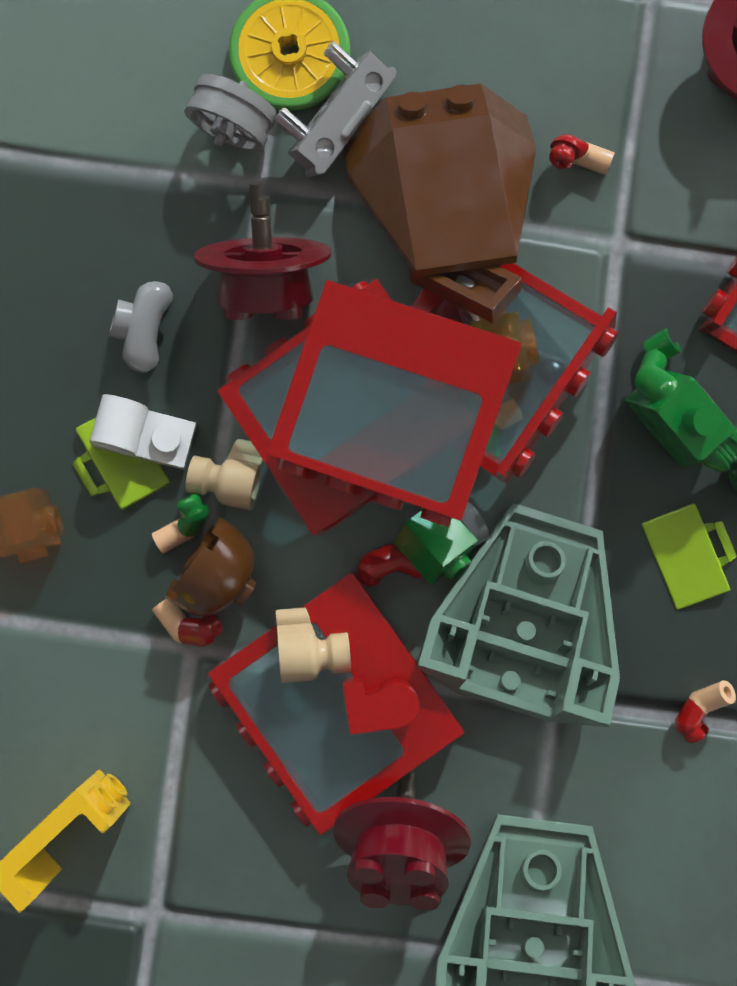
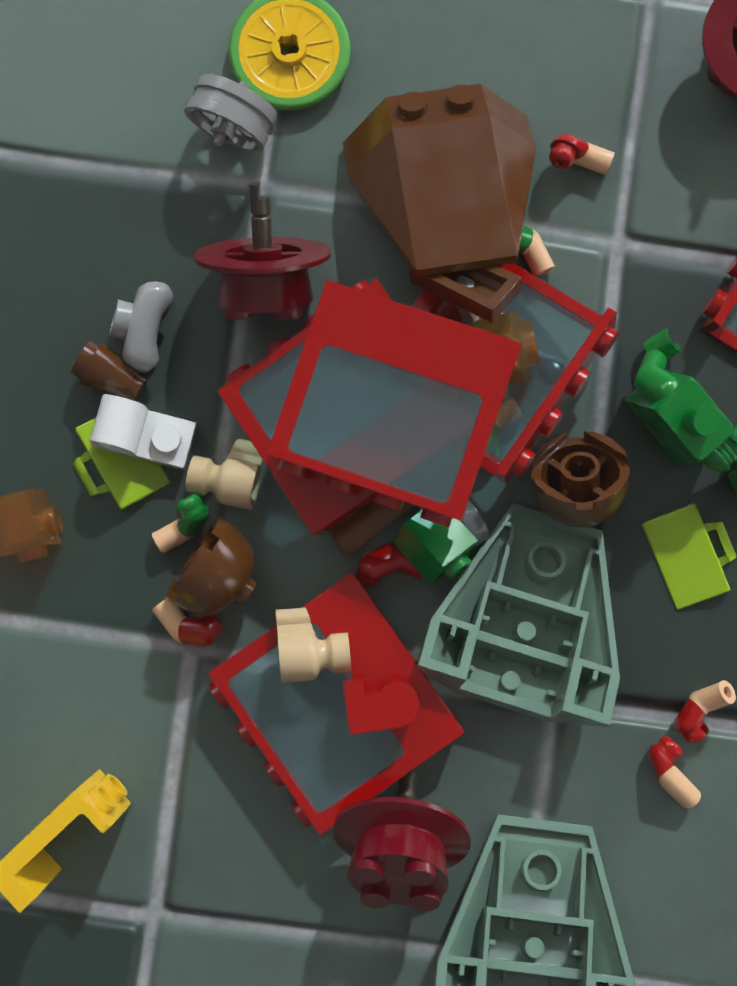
light grey piece [275,42,396,177] -> none
none -> reddish brown cone [71,341,147,401]
none -> reddish brown bar [330,488,411,556]
none -> light nougat arm [519,225,555,277]
none -> reddish brown cylinder [531,431,630,528]
none -> arm [648,736,701,809]

